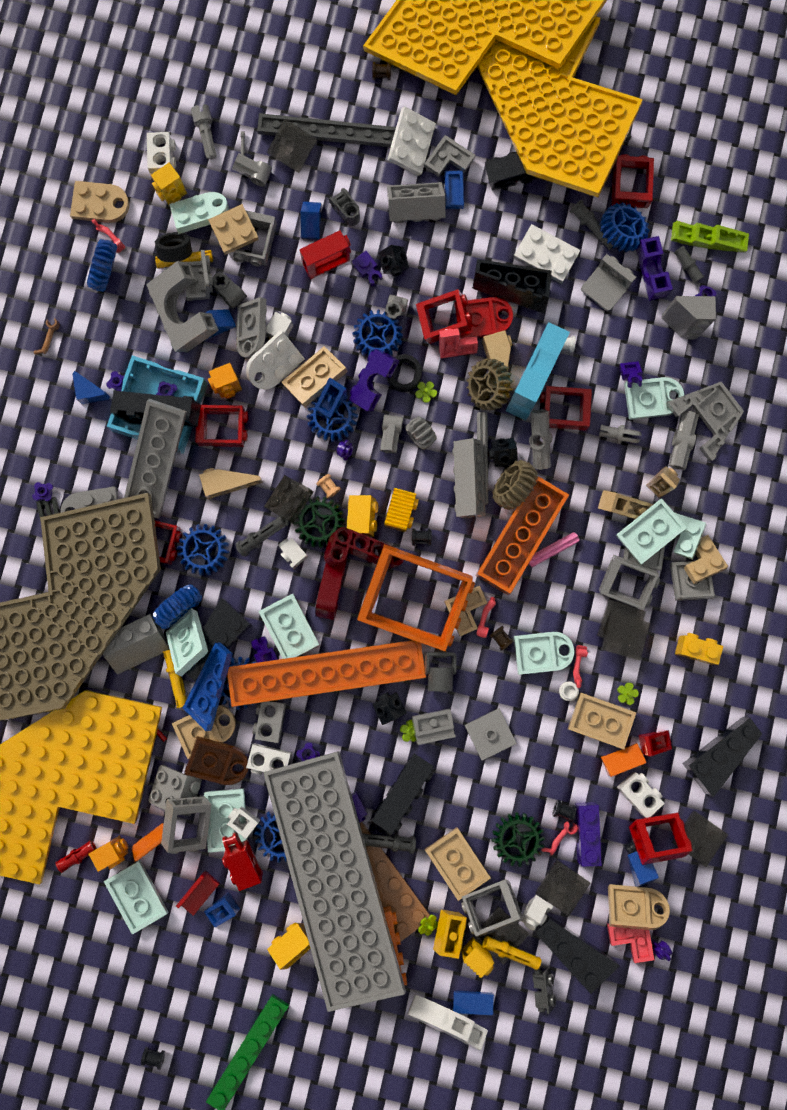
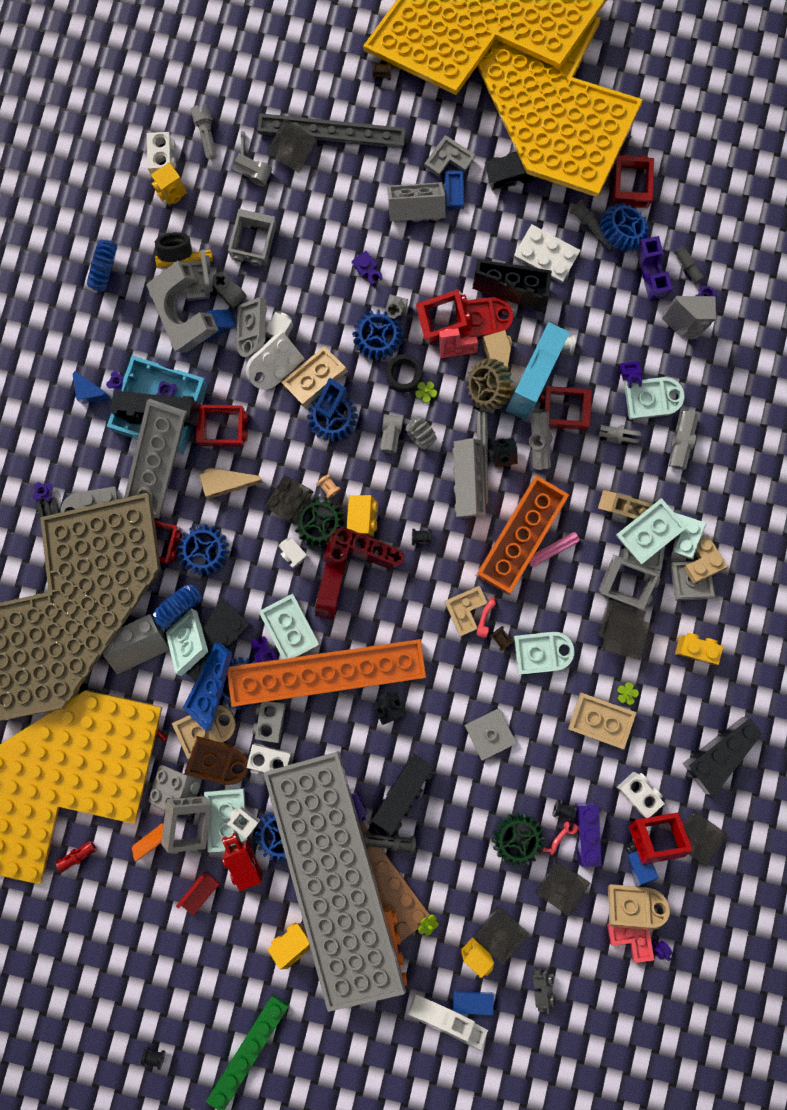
medium nougat piece [34,318,60,355] -> none
tan plate [70,181,129,223] -> none
light orange brick [89,835,129,872] -> none
coral piece [92,219,126,254] -> none
light aqua plate [104,860,169,934] -> none
yellow pin [163,650,187,708] -> none
light aqua plate [169,192,229,234] -> none
blue slope [204,892,240,928] -> none
tan plate [208,204,259,255] -> none
light orange brick [208,363,242,398] -> none
dark grey pin [236,515,289,557] -> none
dark purple plate [296,743,320,761] -> none
red window [299,230,352,280] -> none
blue slope [301,202,322,239] -> none
dark grey piece [328,188,360,226] -> none
dark purple plate [337,440,353,461] -> none
dark purple arch [349,349,399,411] -> none
orange window [357,544,475,652] -> none
black brick [379,245,409,277] -> none
yellow brick [384,488,419,532] -> none
white plate [387,106,436,176] -> none
lime plant [400,720,416,742] -> none
light grey plate [412,709,456,745] -> none
dark grey piece [425,650,456,691] -> none
tan plate [425,827,491,901] -> none
yellow brick [433,909,467,959] -> none
light grey window [461,879,524,937] -> none
yellow pin [482,936,541,970] -> none
dark tan gear [492,460,538,510] -> none
white brick [521,895,553,930] -> none
black wedge [534,914,620,994] -> none
white plate [559,682,579,701] -> none
coral piece [573,645,588,688] -> none
light grey bracket [581,254,636,311] -> none
orange slope [601,743,647,777] -> none
red slope [638,730,672,756] -> none
tan slope [646,466,680,498] -> none
light grey wing [666,382,744,461] -> none
lime slope [671,221,749,252] -> none

